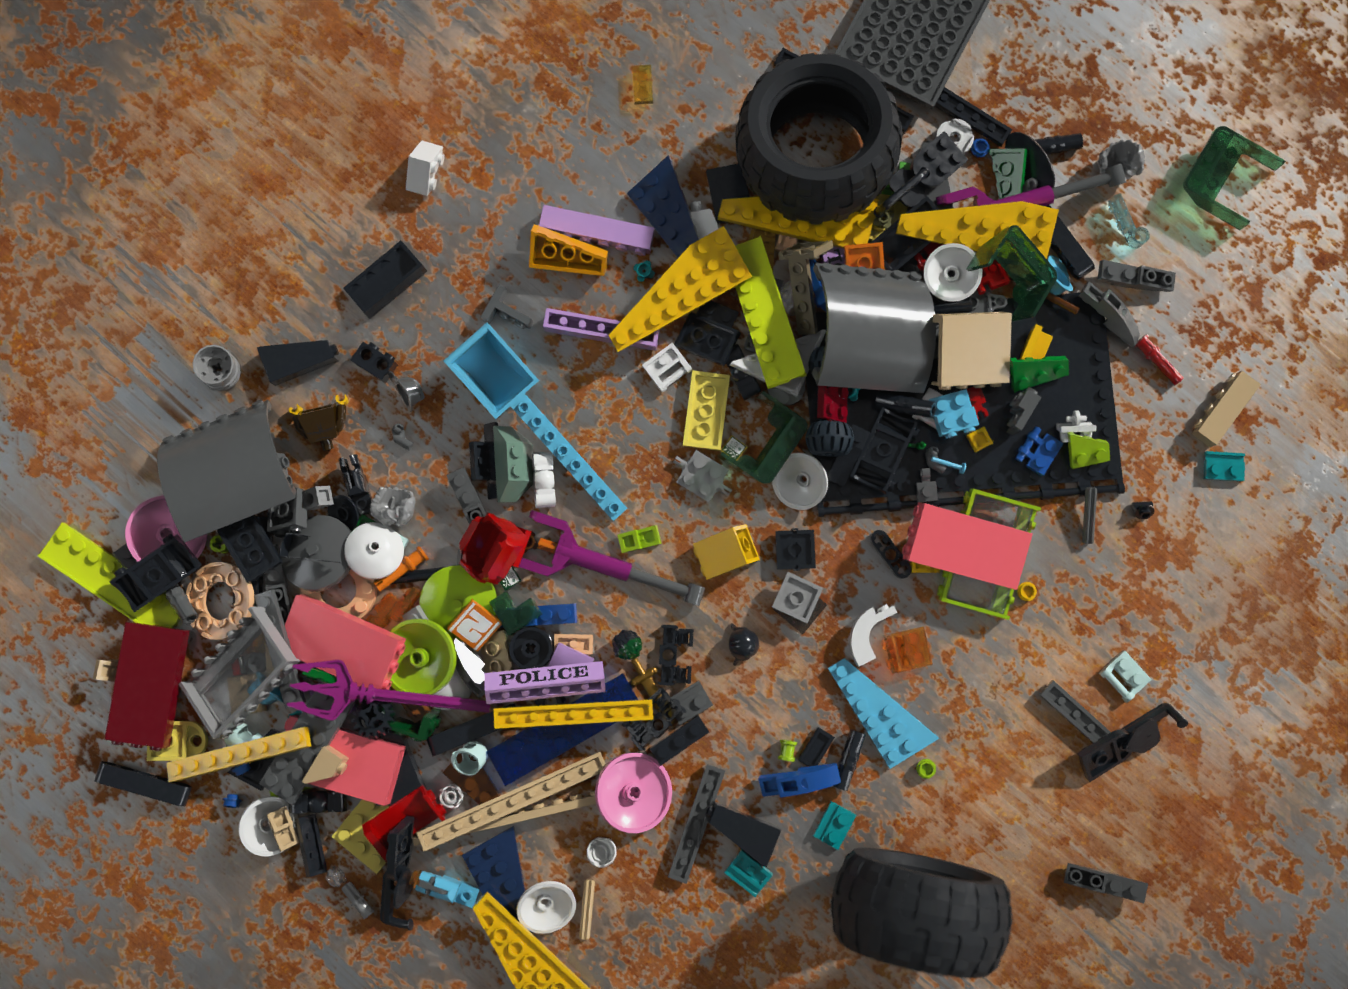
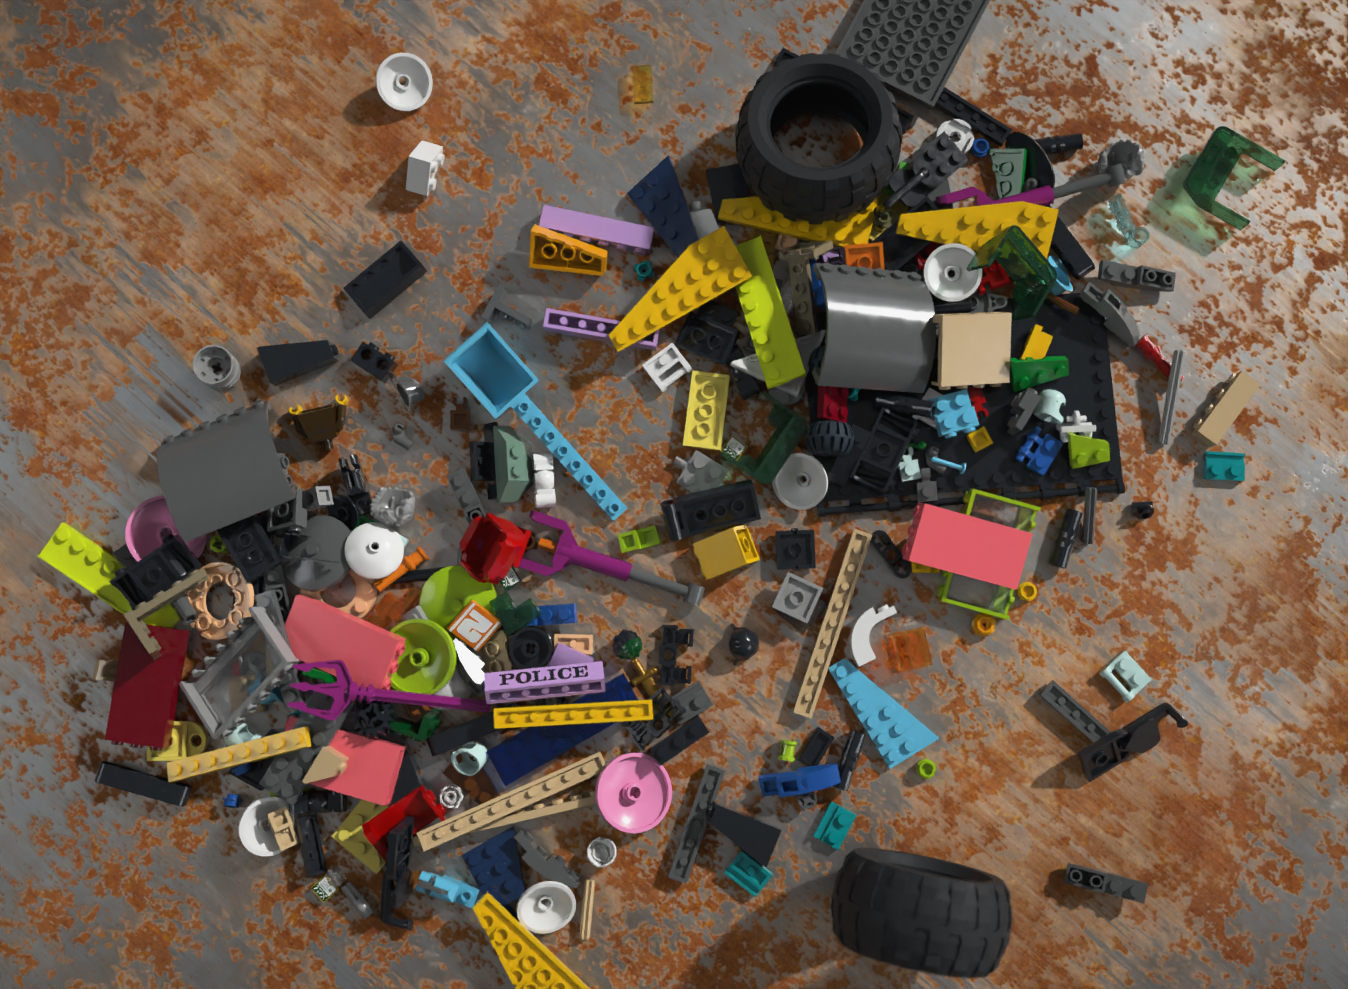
none -> dark tan bracket [123,569,208,660]
none -> tile [311,874,340,903]
none -> white dish [376,53,433,111]
none -> reddish brown plate [450,397,470,430]
none -> dark grey slope [514,829,580,888]
none -> black hinge [660,479,761,541]
none -> tan plate [793,529,872,719]
none -> dark grey wheel [796,792,817,809]
none -> light aqua plate [898,447,921,482]
none -> light orange plate [971,613,996,637]
none -> light aqua helmet [1033,389,1066,424]
none -> black axle [1050,509,1083,569]
none -> light grey axle [1158,350,1185,445]

